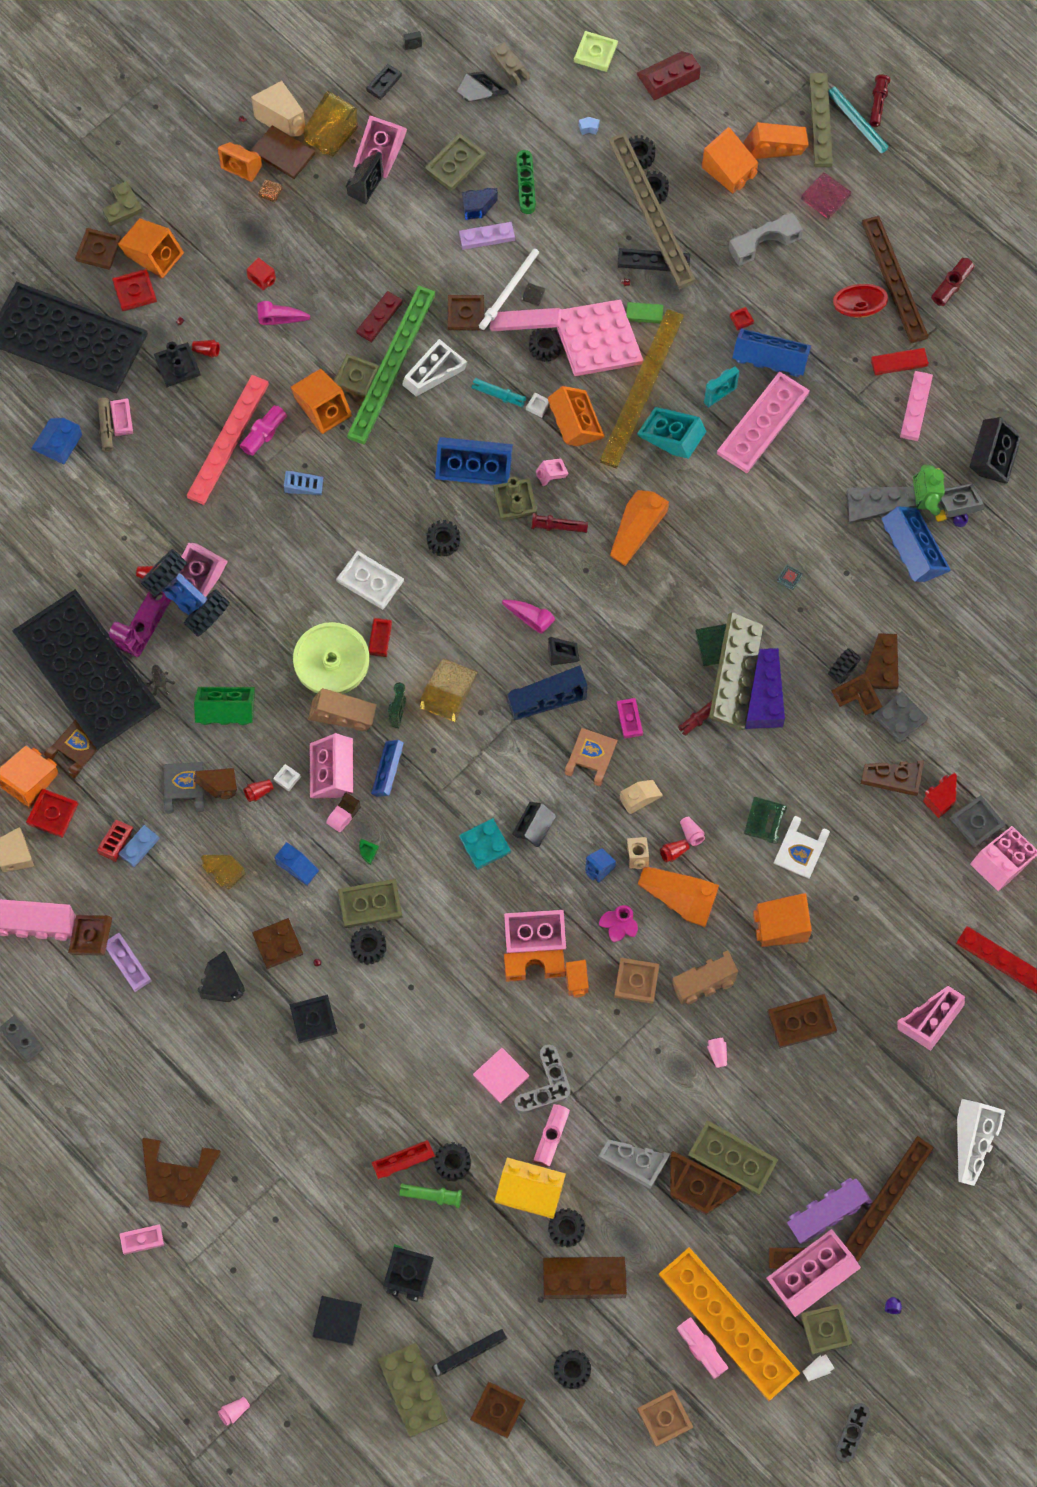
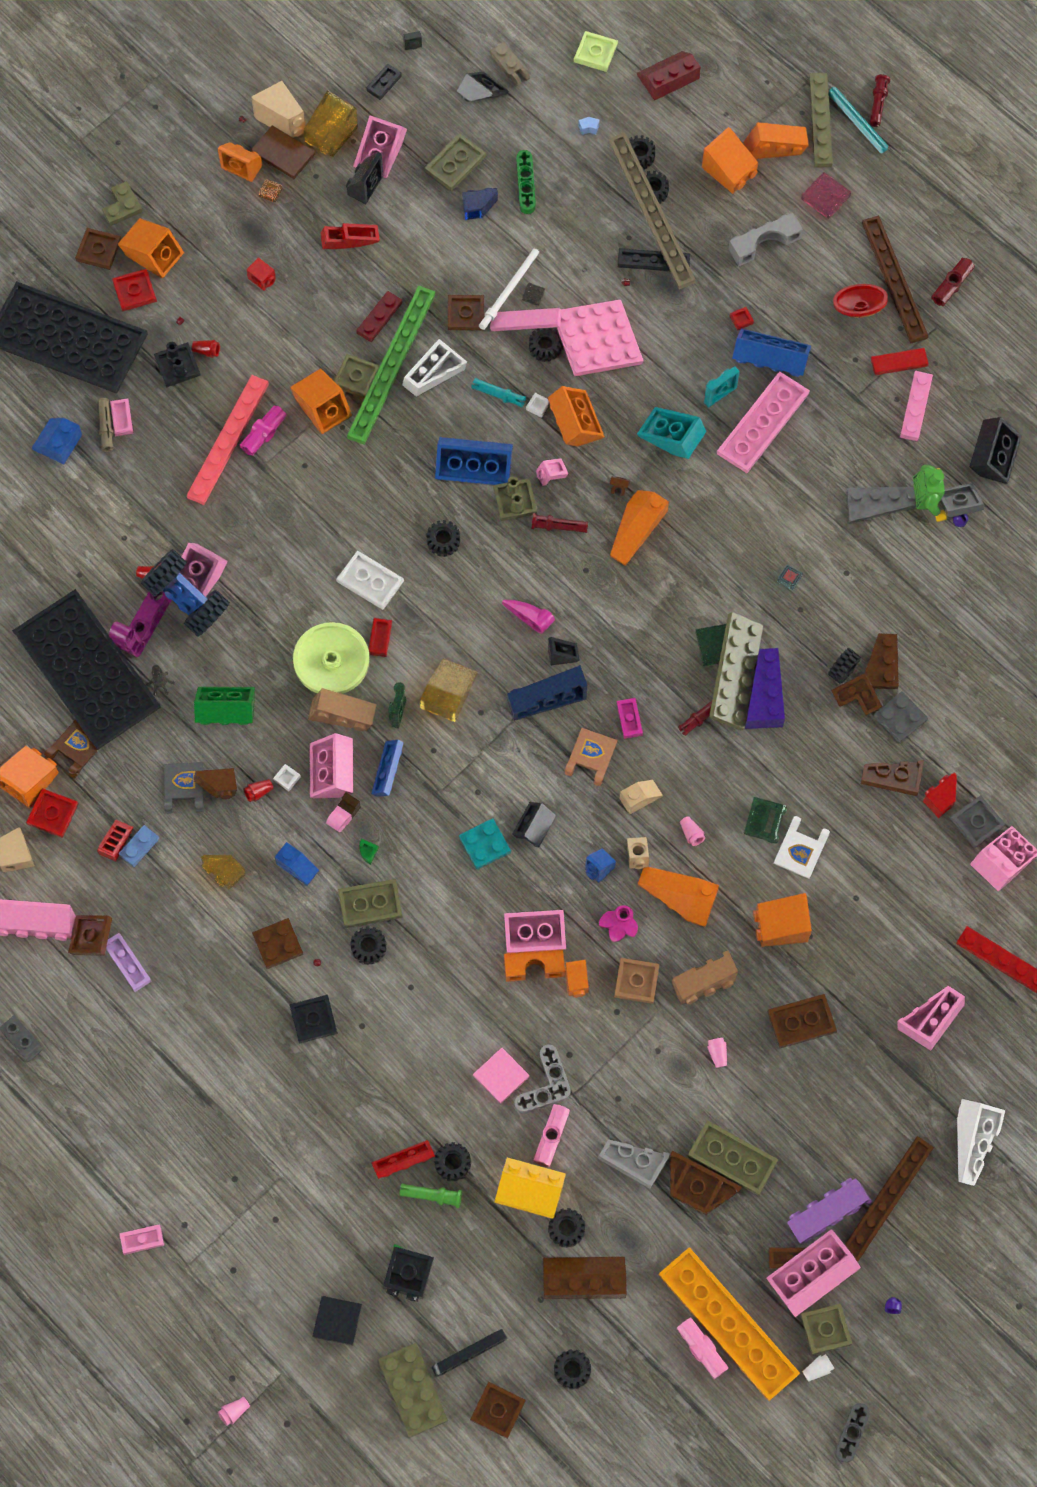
reddish brown wing [142,1138,221,1208] -> none
black wedge [197,951,245,1002] -> none
dark pink piece [257,301,310,325] -> none
medium blue slope [284,471,323,495] -> none
lavender plate [459,222,515,250] -> none
clear yellow plate [600,309,684,469] -> none
bright green tile [626,302,663,324] -> none
medium nougat plate [637,1390,693,1447] -> none
red cone [660,839,690,863] -> none
blue slope [882,506,951,582] -> none
none -> red slope [321,223,380,249]
none -> reddish brown tile [610,476,631,496]

